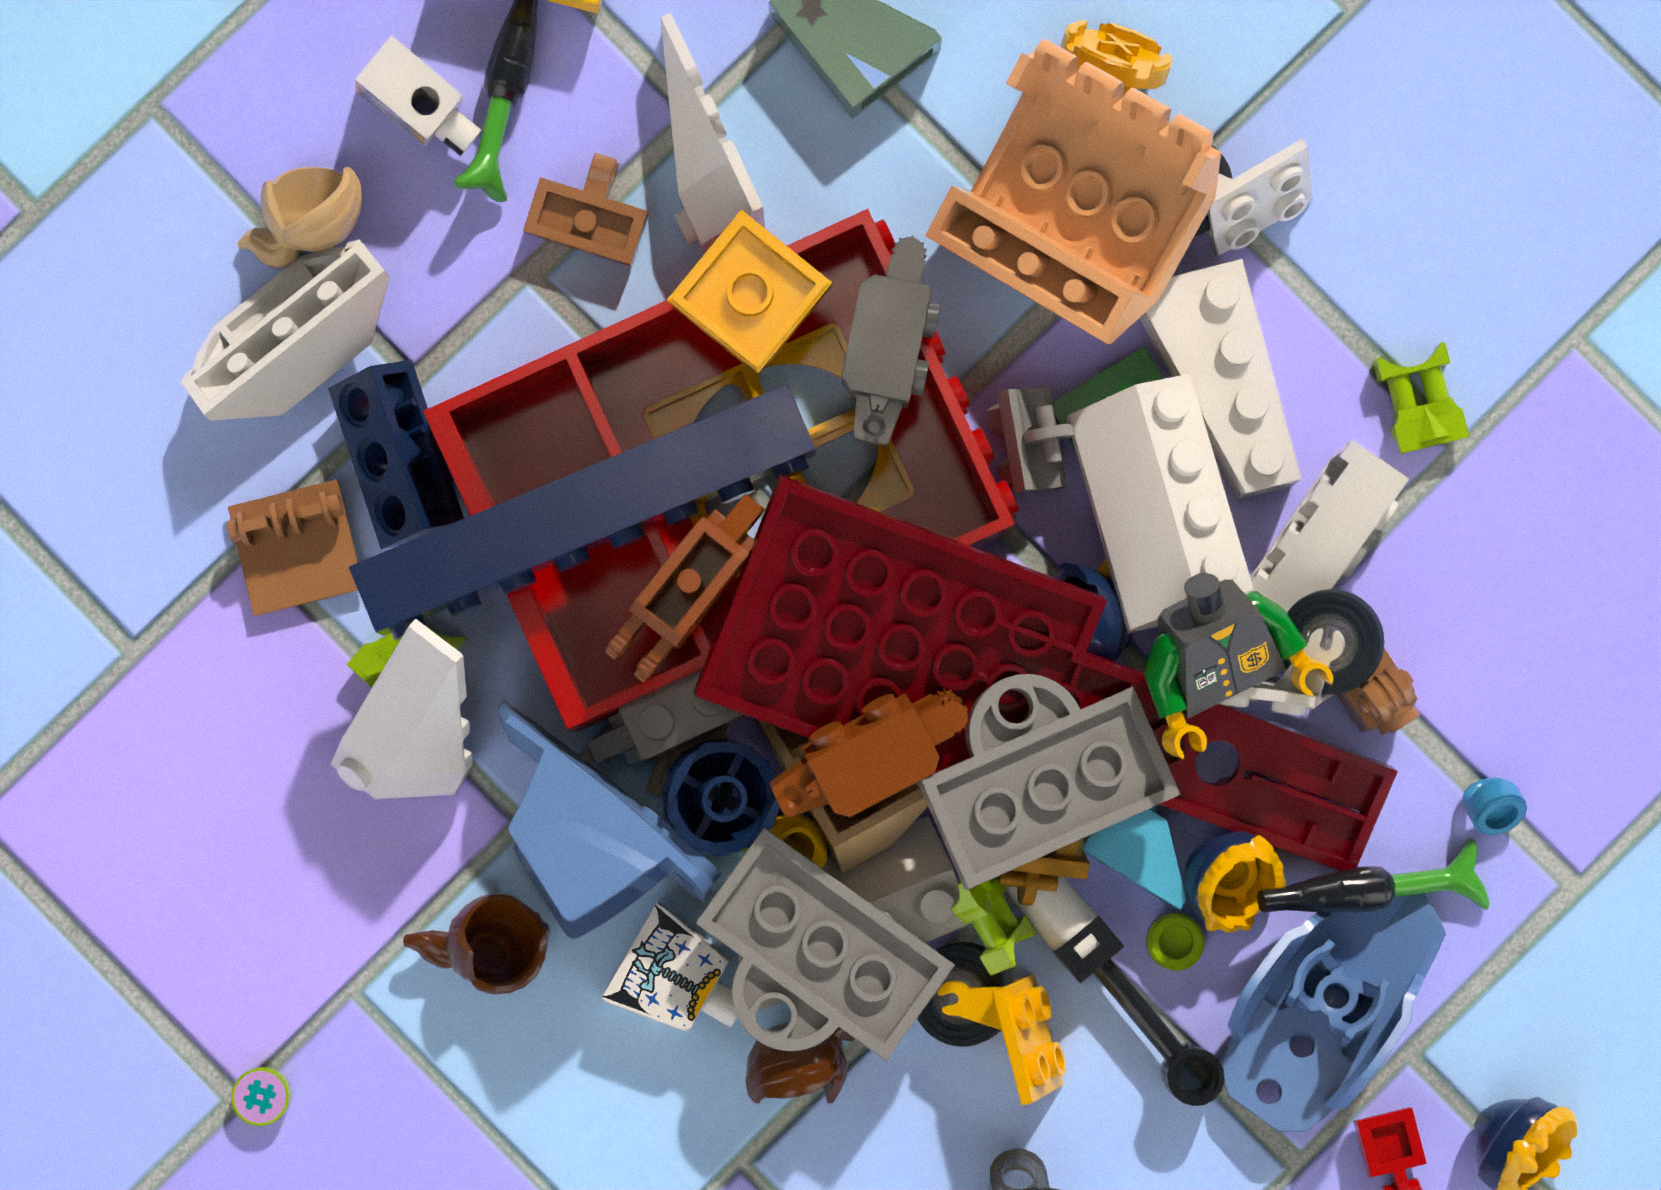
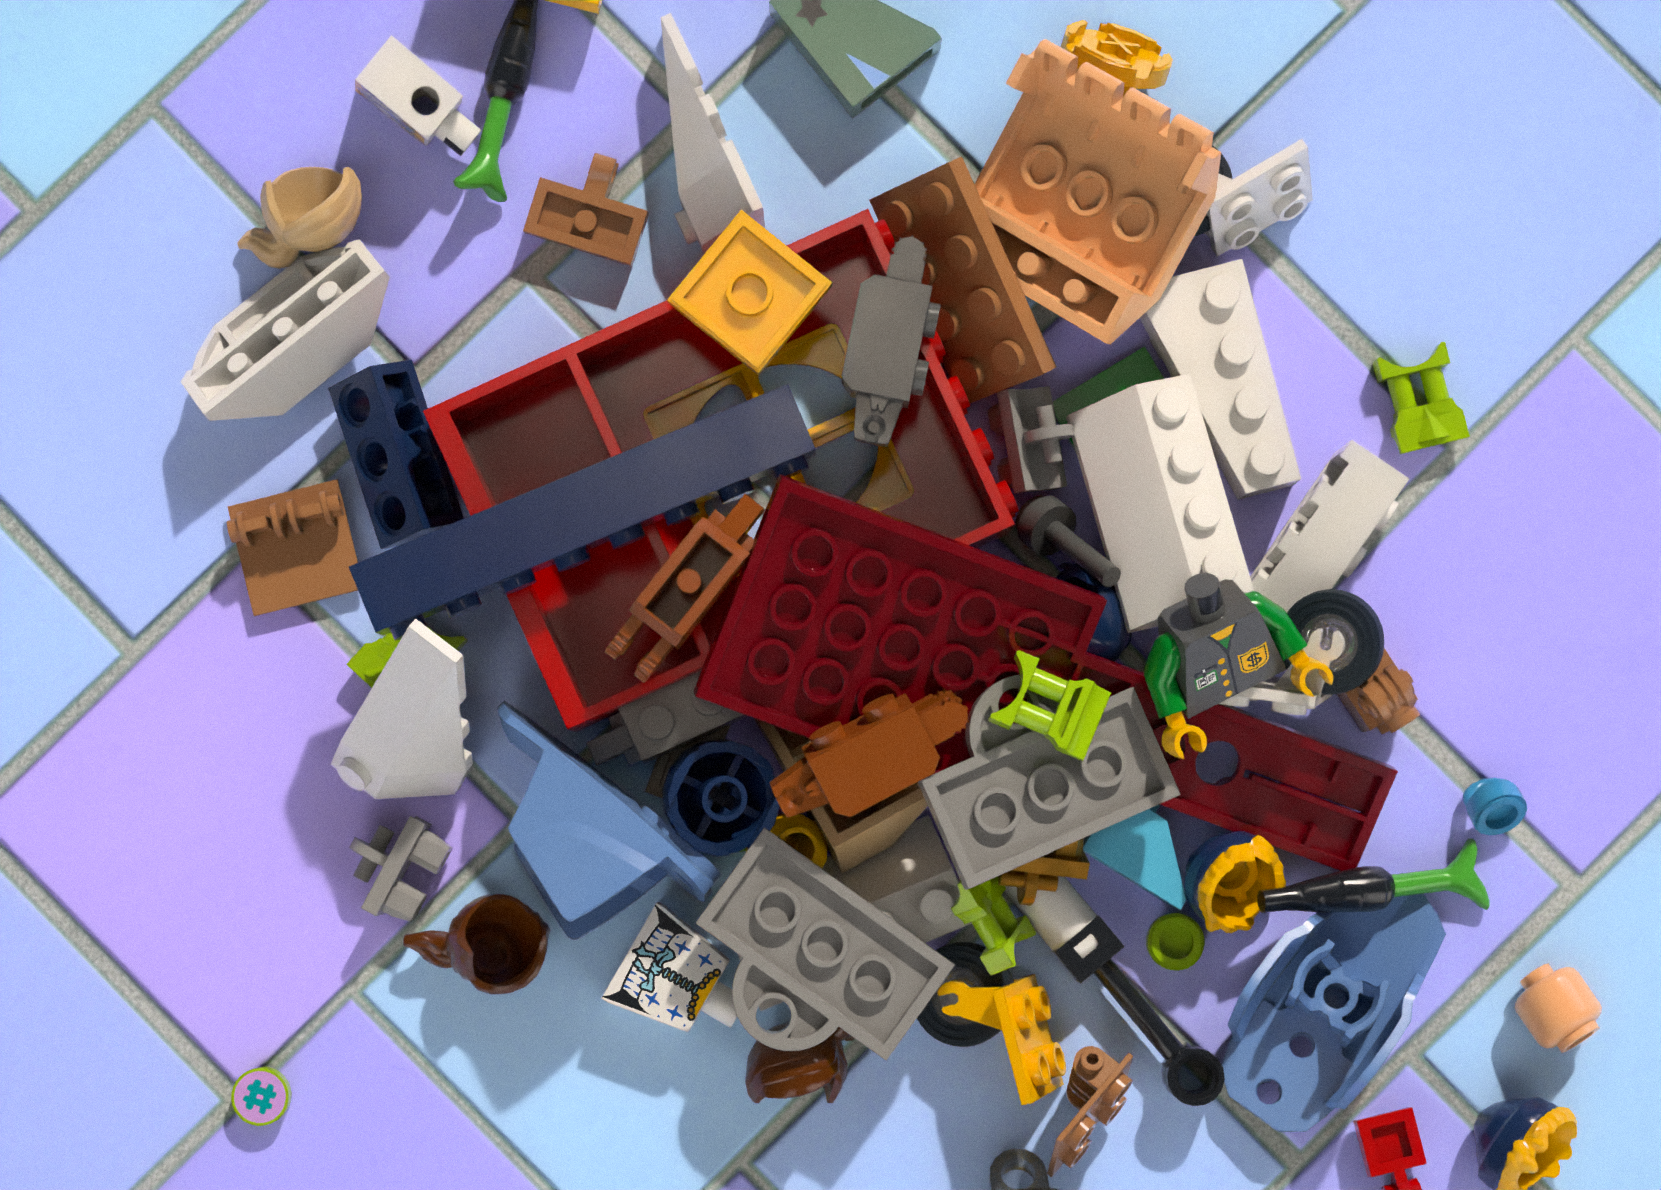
none -> light grey hips [349,816,453,922]
none -> medium nougat plate [869,156,1057,403]
none -> lime piece [988,650,1111,761]
none -> dark grey piece [1015,495,1121,587]
none -> medium nougat hinge [1047,1046,1133,1177]
none -> light nougat head [1515,963,1602,1053]

